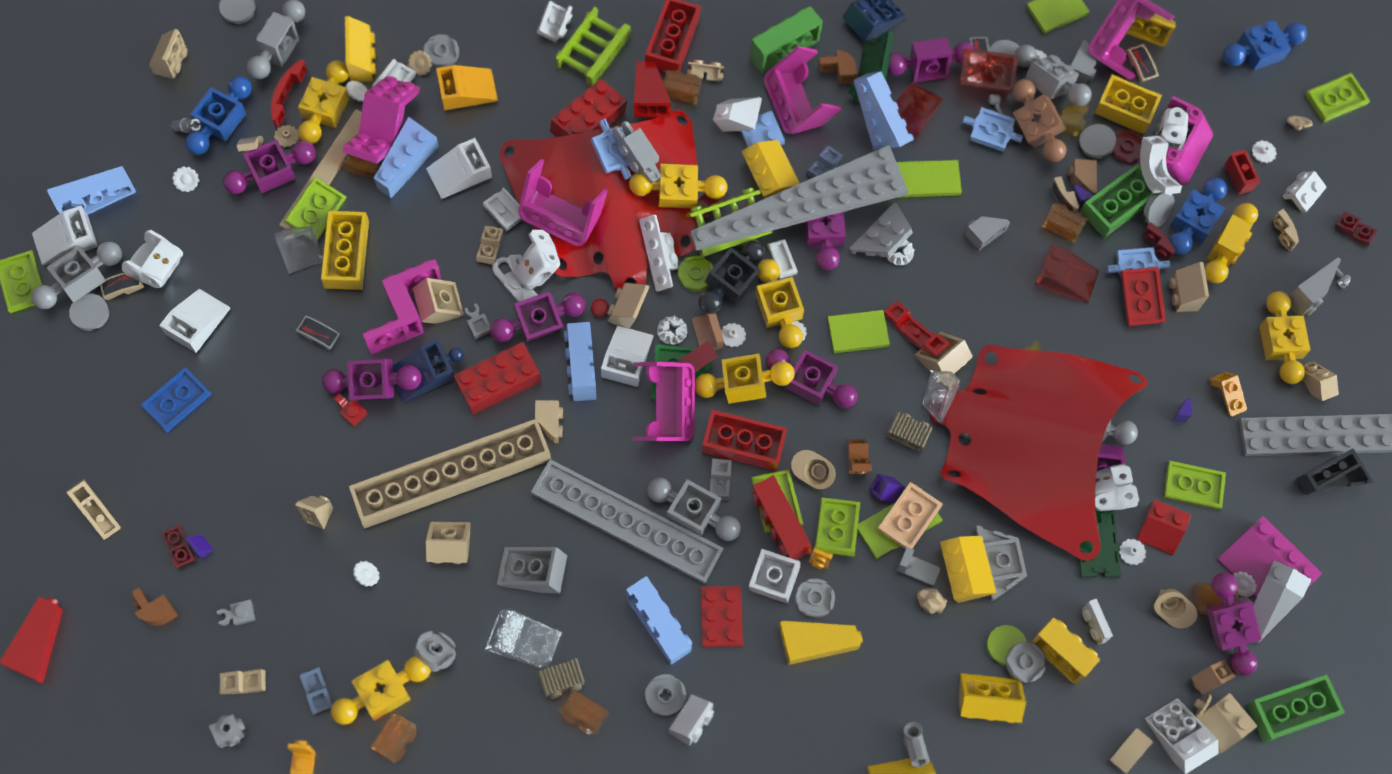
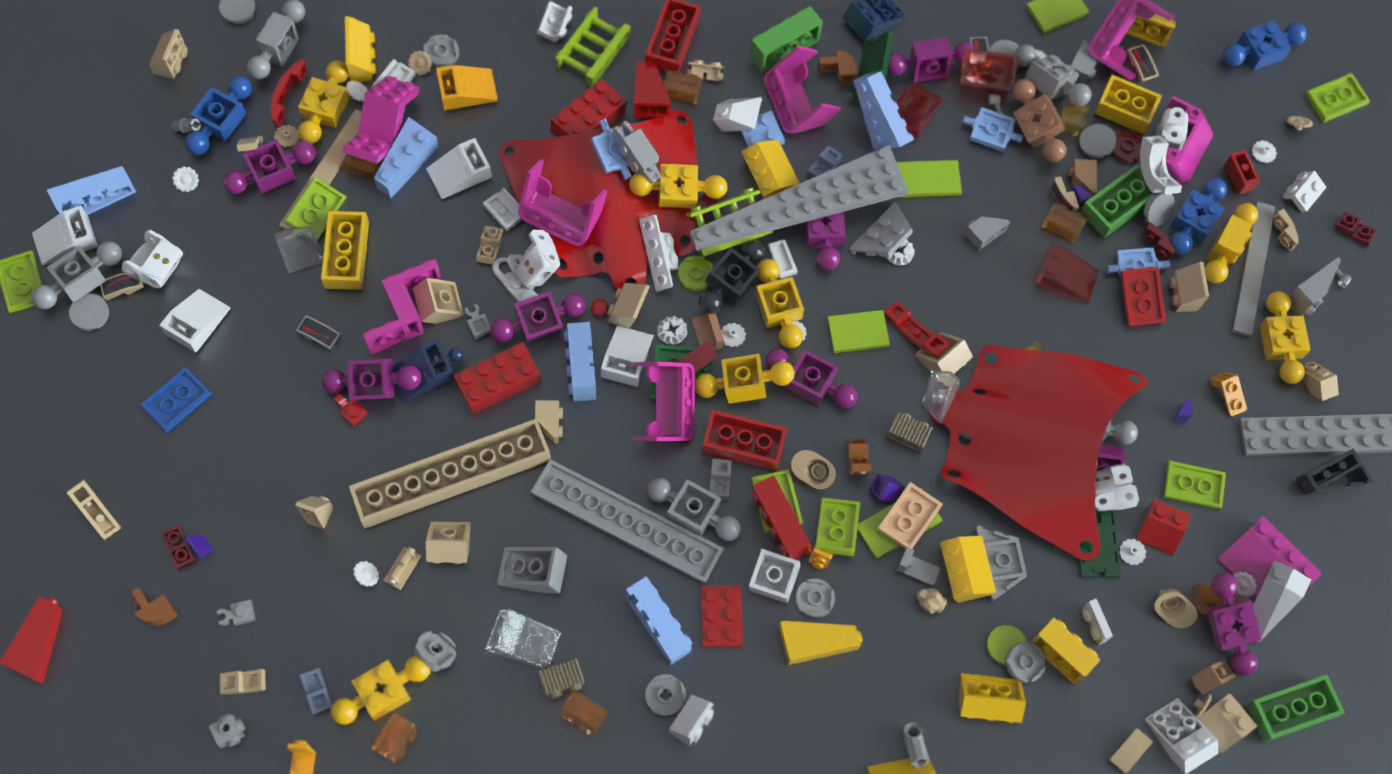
none -> tan hinge [383,546,421,590]
none -> light grey tile [1232,202,1275,337]

